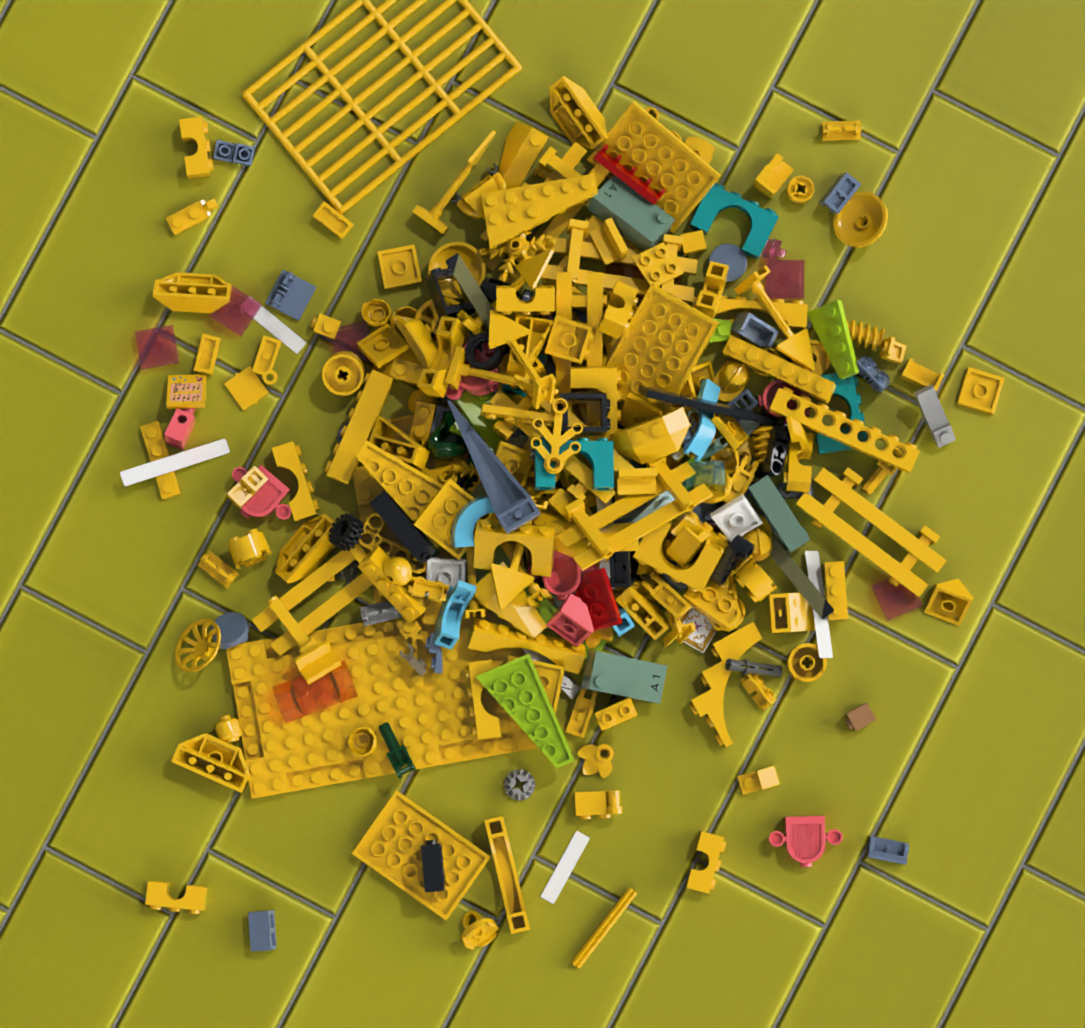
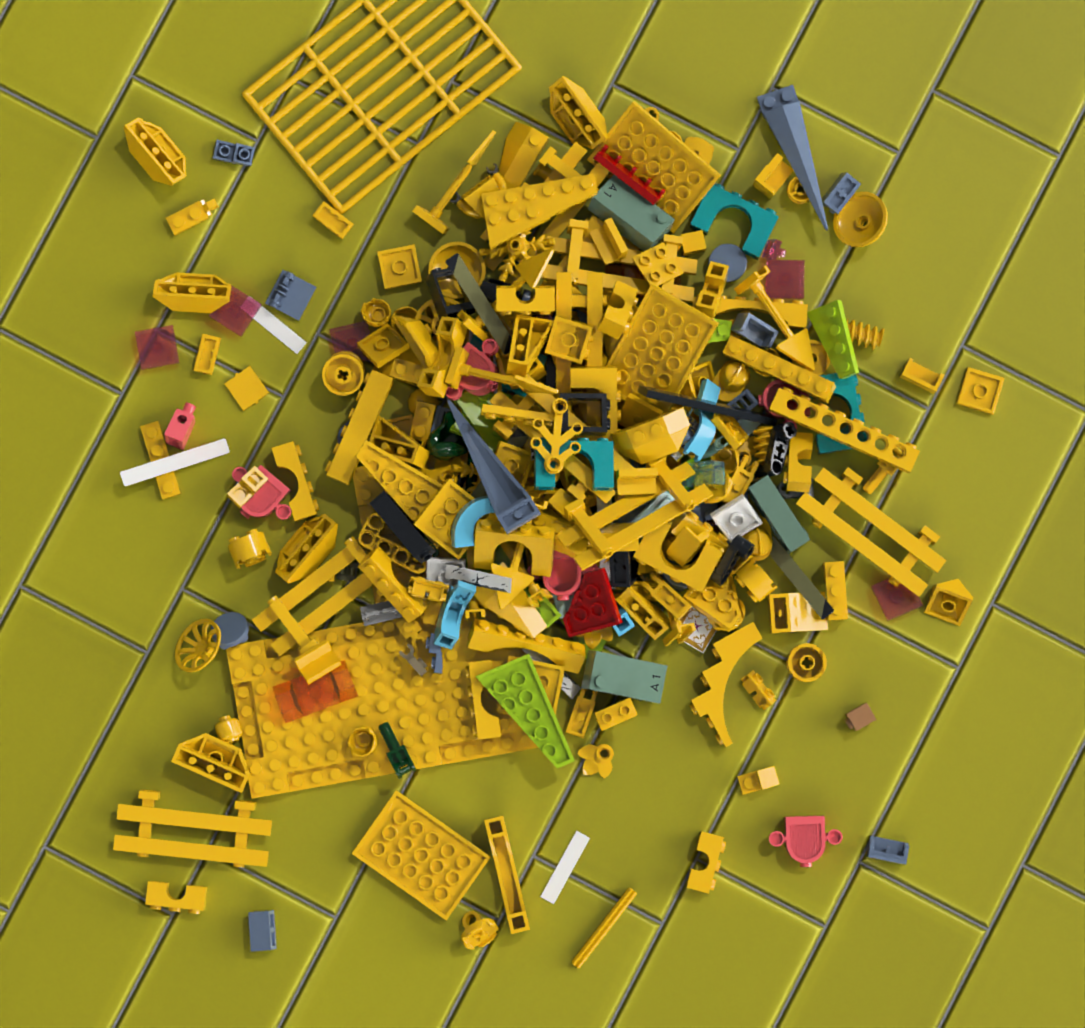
yellow tile [166,374,207,409] -> none
yellow arch [179,116,214,179] -> none
yellow hinge [198,550,239,589] -> none
yellow hinge [252,335,282,385] -> none
yellow bracket [310,313,341,340] -> none
black tyre [328,513,364,551] -> none
yellow hair [383,557,412,586] -> none
black window [421,839,446,893] -> none
black tyre [465,333,504,371] -> none
yellow piece [488,310,556,409] -> none
light grey gear [504,770,535,800] -> none
coral slope [546,594,594,647] -> none
yellow hinge [575,790,622,819] -> none
dark grey pin [725,658,782,677] -> none
yellow slope [786,416,809,450] -> none
white sticker [805,551,833,658] -> none
yellow hinge [822,121,861,141] -> none
sand blue hinge [856,355,891,393] -> none
yellow bracket [879,337,906,365] -> none
light grey slope [914,384,956,448] -> none
none -> yellow fence [113,789,272,867]
none -> yellow wedge [124,117,187,186]
none -> white sticker [445,564,512,593]
none -> sand blue plate [757,85,828,231]

